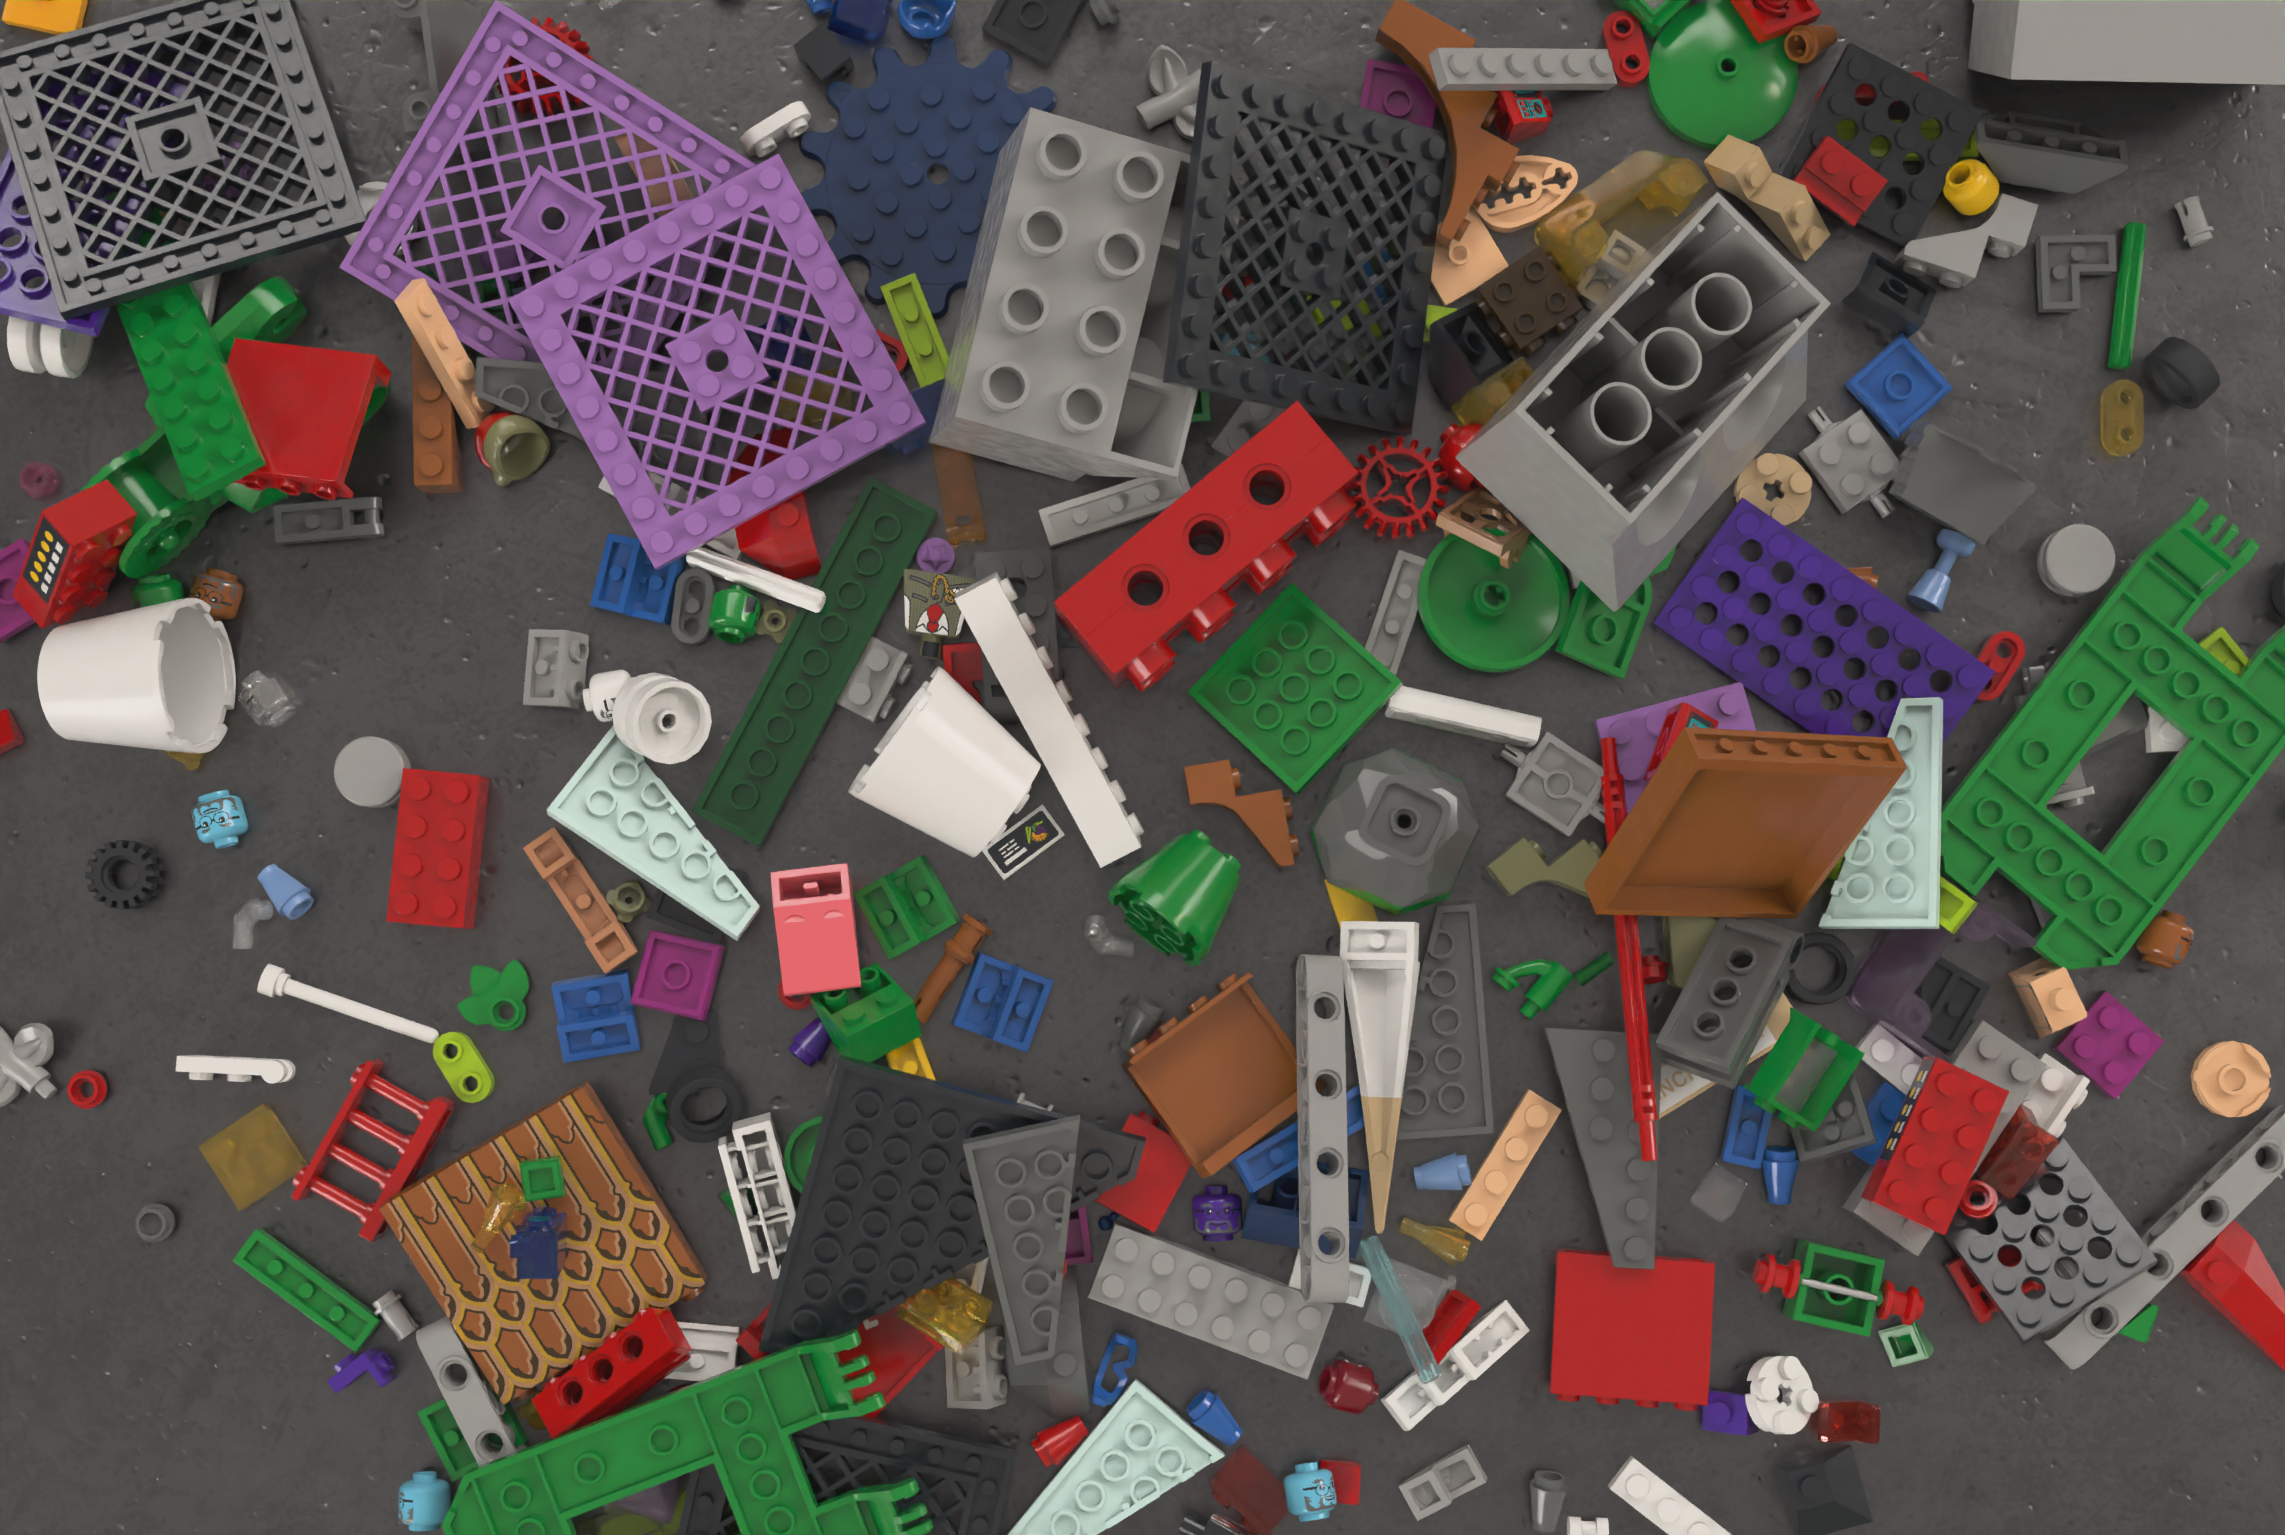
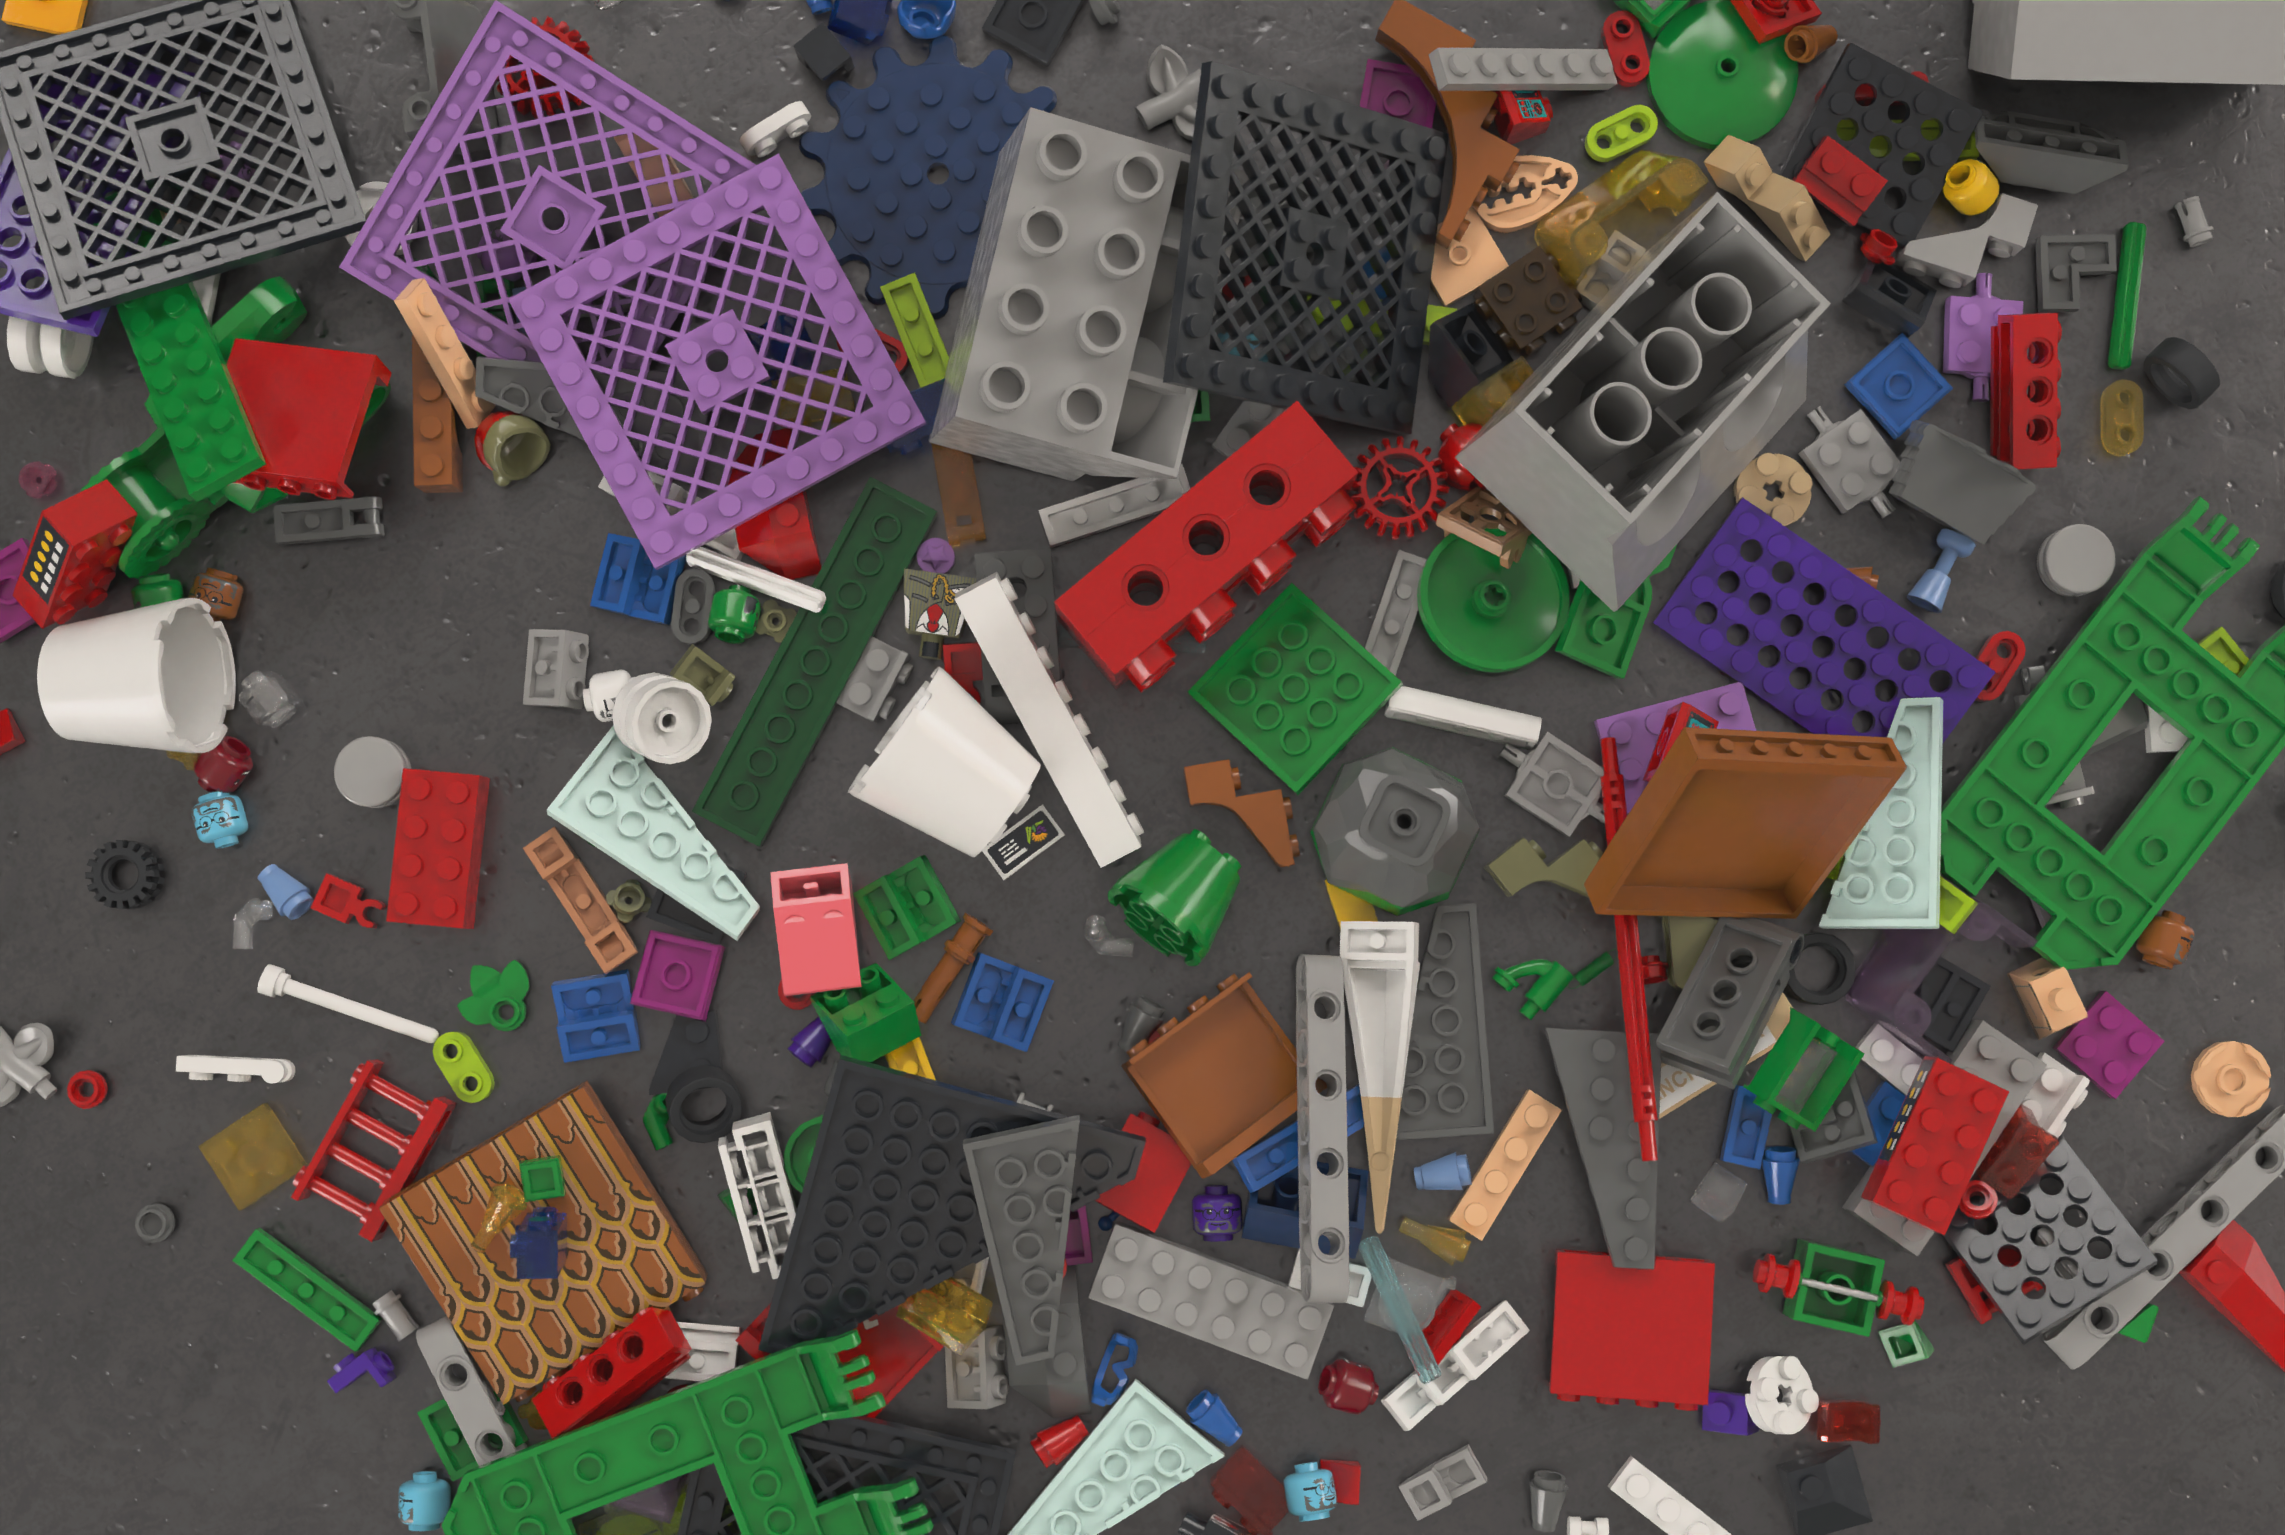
none -> dark red head [194,736,253,793]
none -> red plate [310,873,386,928]
none -> olive bracket [669,644,735,706]
none -> lime plate [1585,105,1658,162]
none -> red plate [1860,229,1898,265]
none -> medium lavender plate [1943,273,2023,402]
none -> red brick [1990,313,2062,470]

